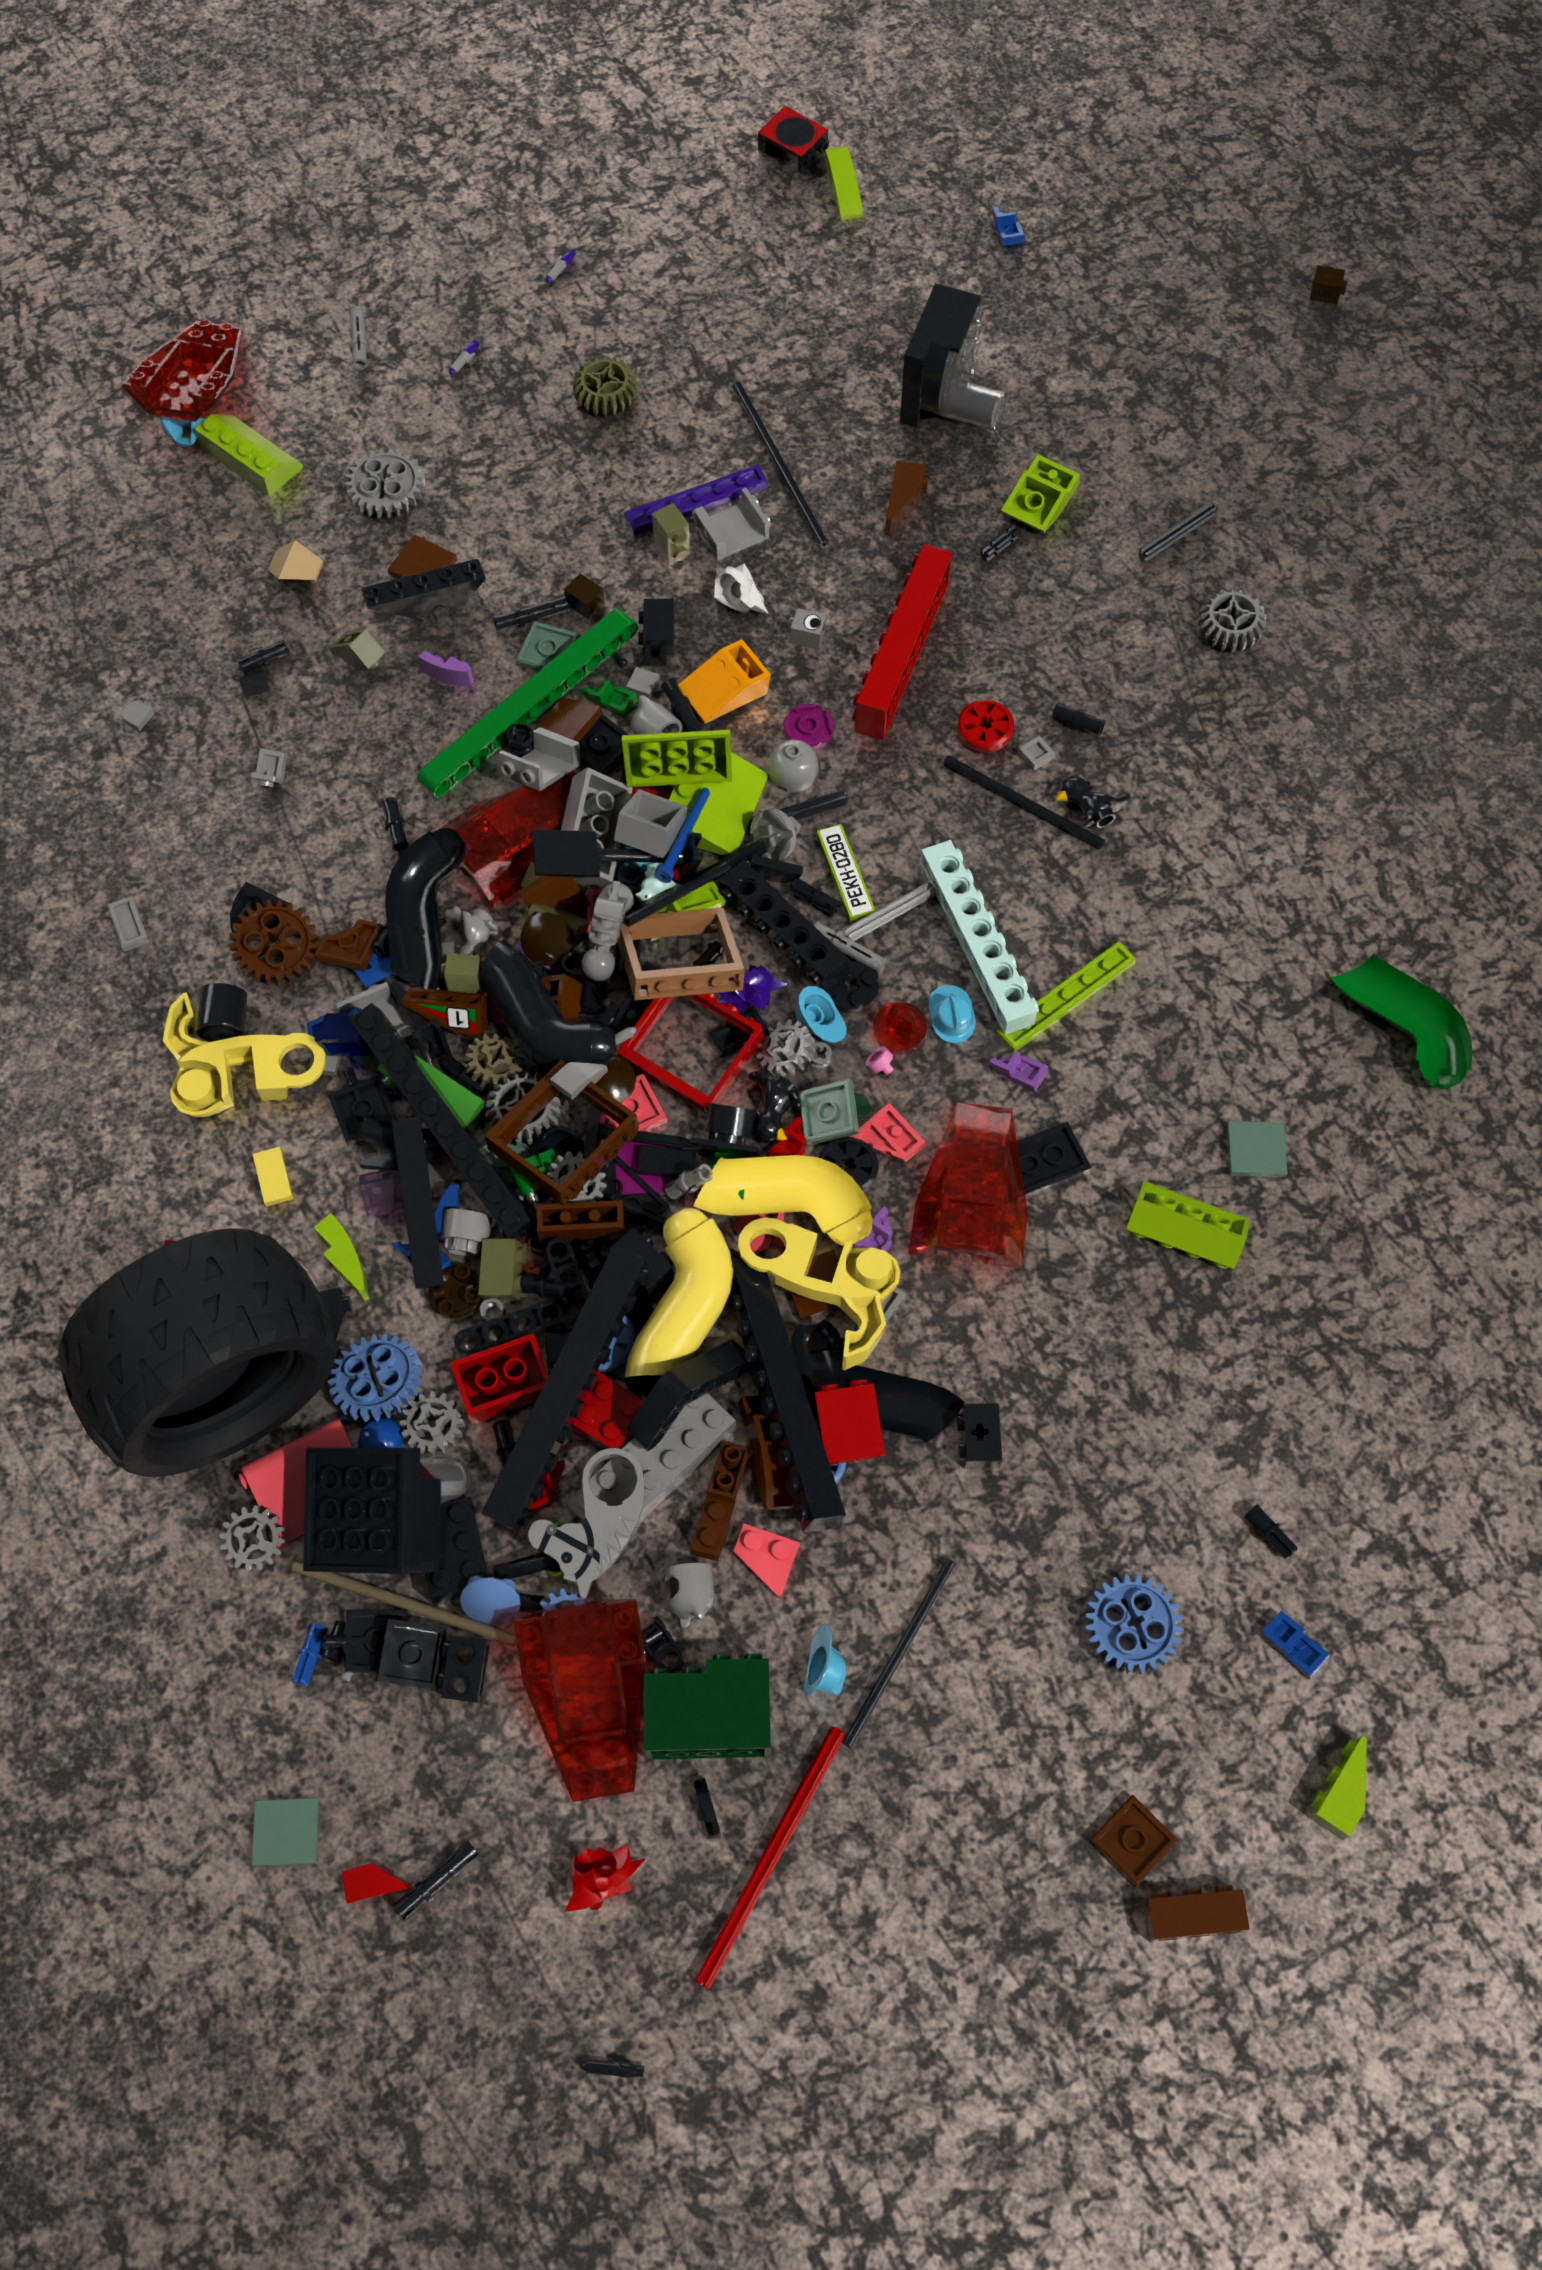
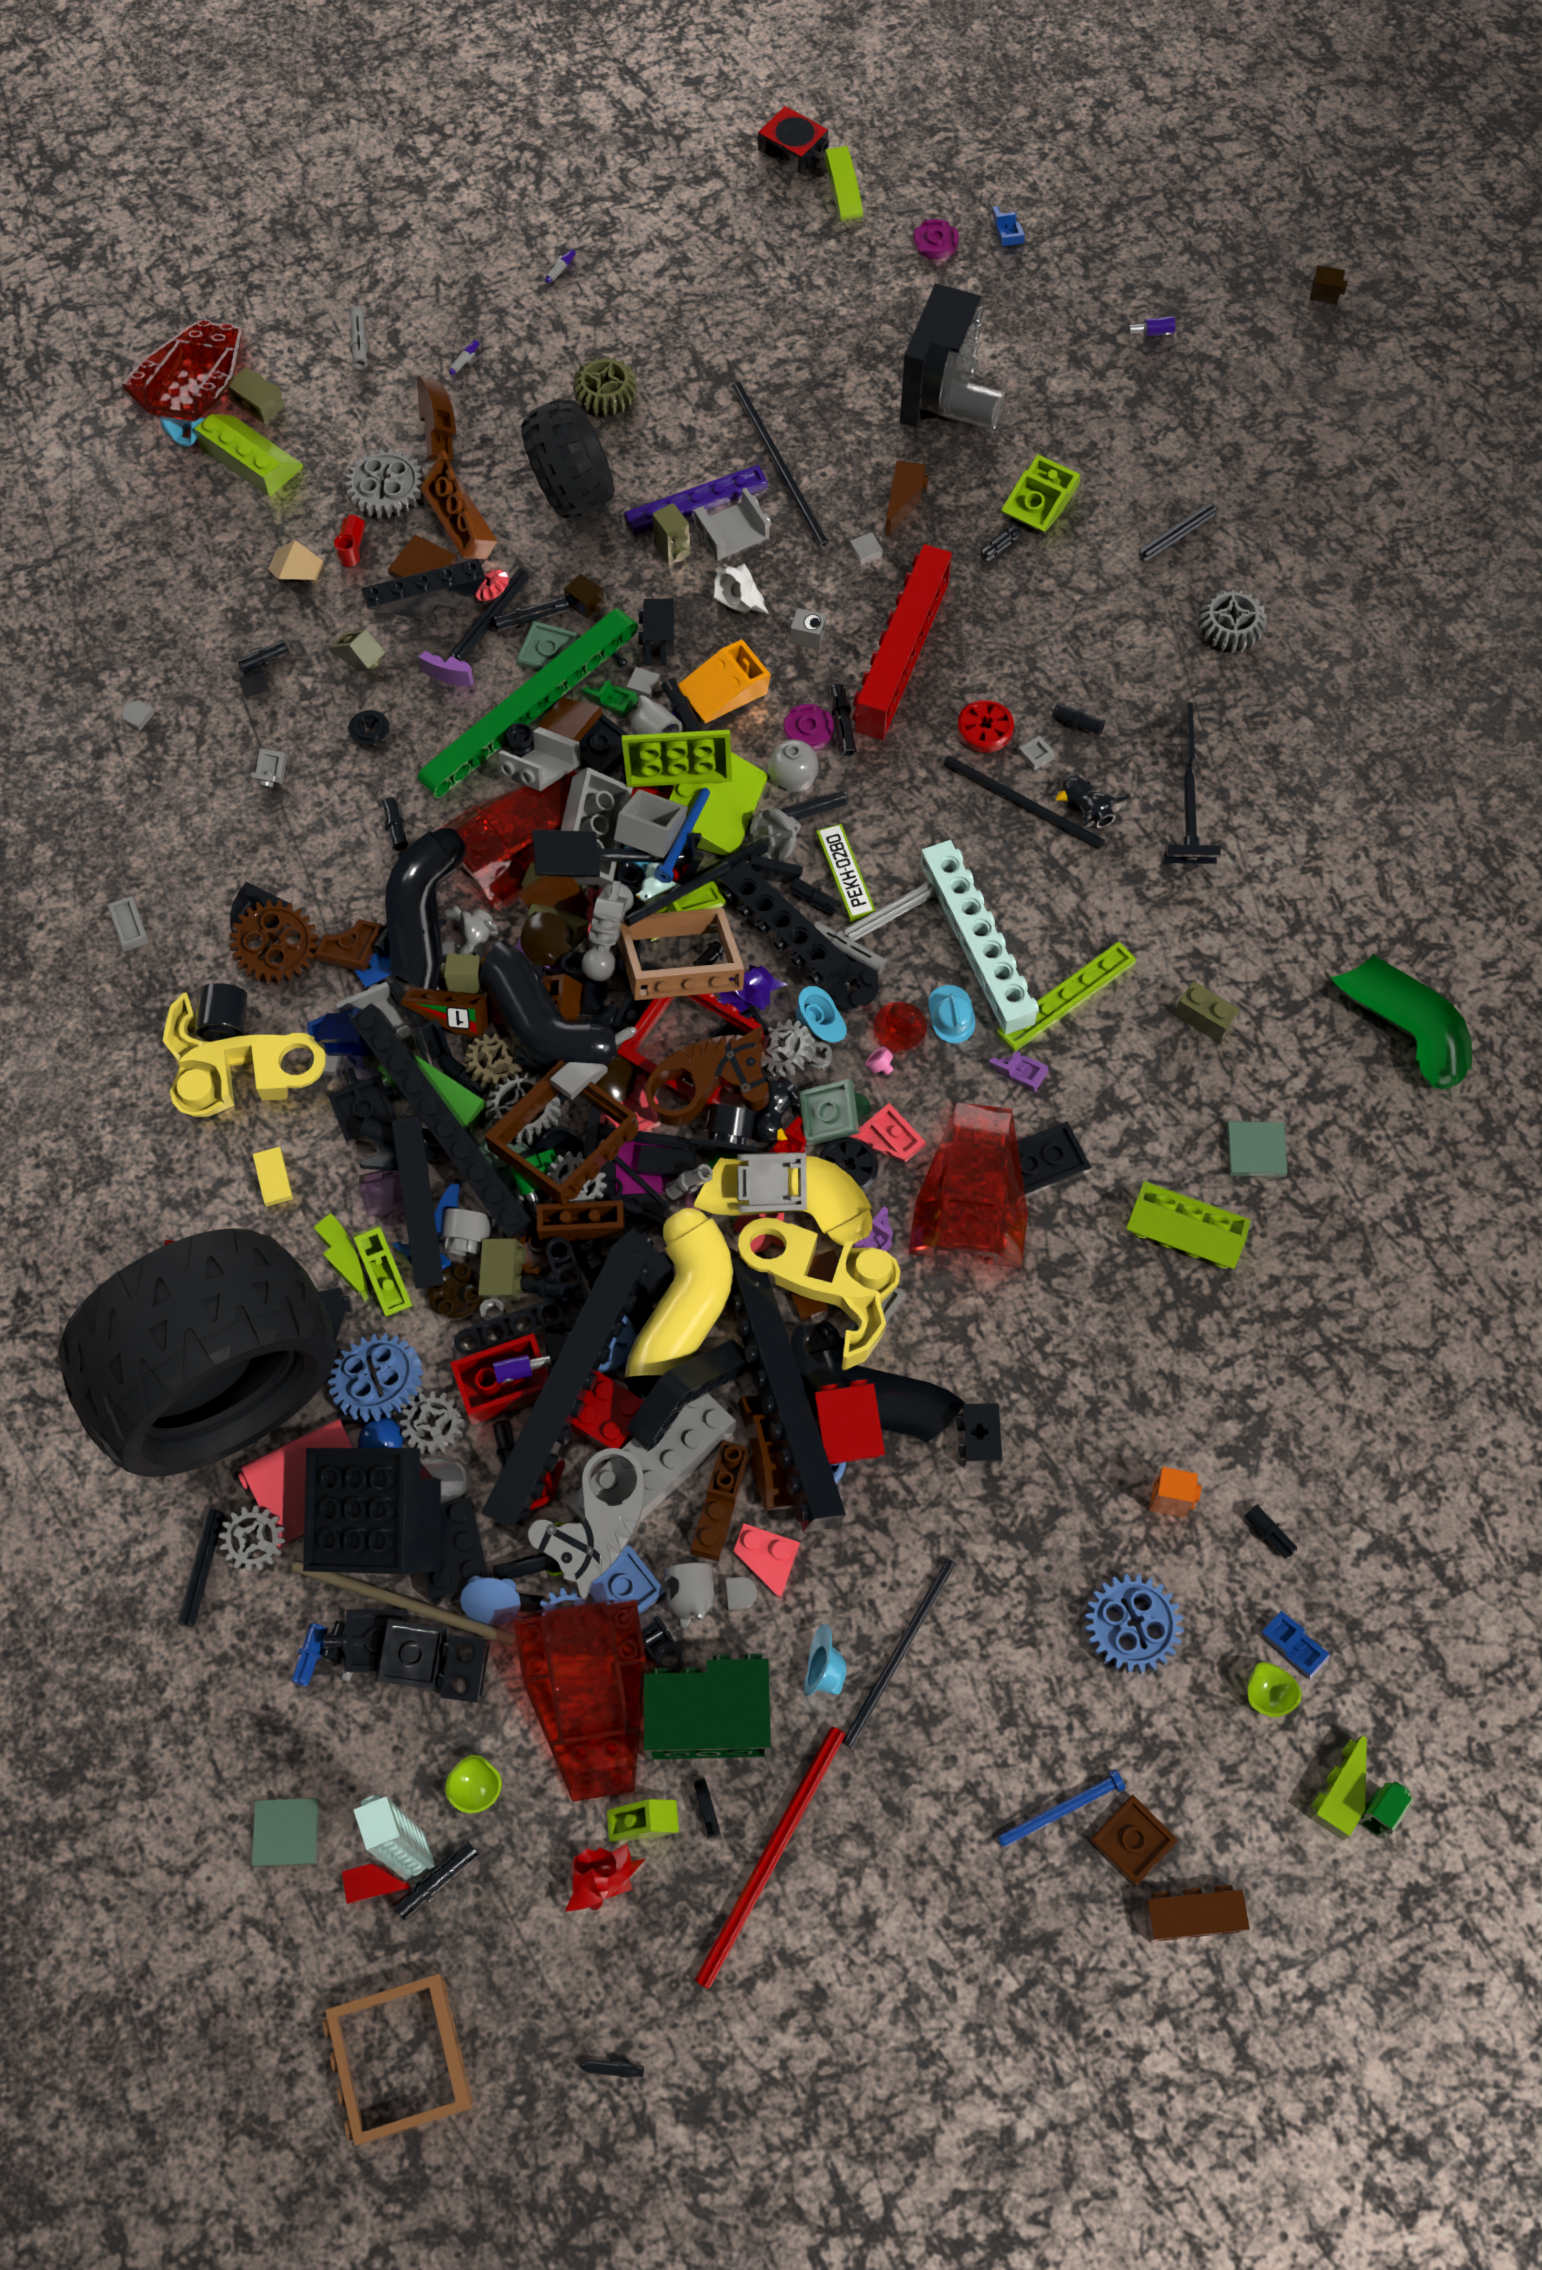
none -> black axle [178,1509,224,1627]
none -> olive brick [225,367,285,424]
none -> medium nougat window [323,1973,475,2146]
none -> red piece [334,515,366,567]
none -> black gear [348,710,390,747]
none -> lime slope [353,1224,412,1316]
none -> light aqua brick [354,1795,436,1881]
none -> reddish brown slope [417,376,456,463]
none -> dark orange wedge [420,451,498,560]
none -> lime helmet [445,1755,502,1813]
none -> black axle [450,568,529,661]
none -> coral gear [473,569,509,601]
none -> dark purple piece [493,1354,552,1384]
none -> black tyre [521,398,615,519]
none -> medium blue plate [589,1545,666,1631]
none -> lime slope [607,1799,679,1842]
none -> reddish brown animal [645,1027,769,1126]
none -> light grey tile [726,1577,757,1611]
none -> light grey container [737,1152,807,1212]
none -> black pin [829,684,857,758]
none -> light grey tile [850,532,883,565]
none -> magenta tile [913,219,959,260]
none -> blue bar [998,1769,1126,1847]
none -> dark purple piece [1128,316,1176,337]
none -> orange brick [1149,1467,1202,1518]
none -> black piece [1163,702,1221,866]
none -> olive brick [1174,981,1240,1043]
none -> lime helmet [1247,1662,1302,1717]
none -> green brick [1358,1782,1413,1838]

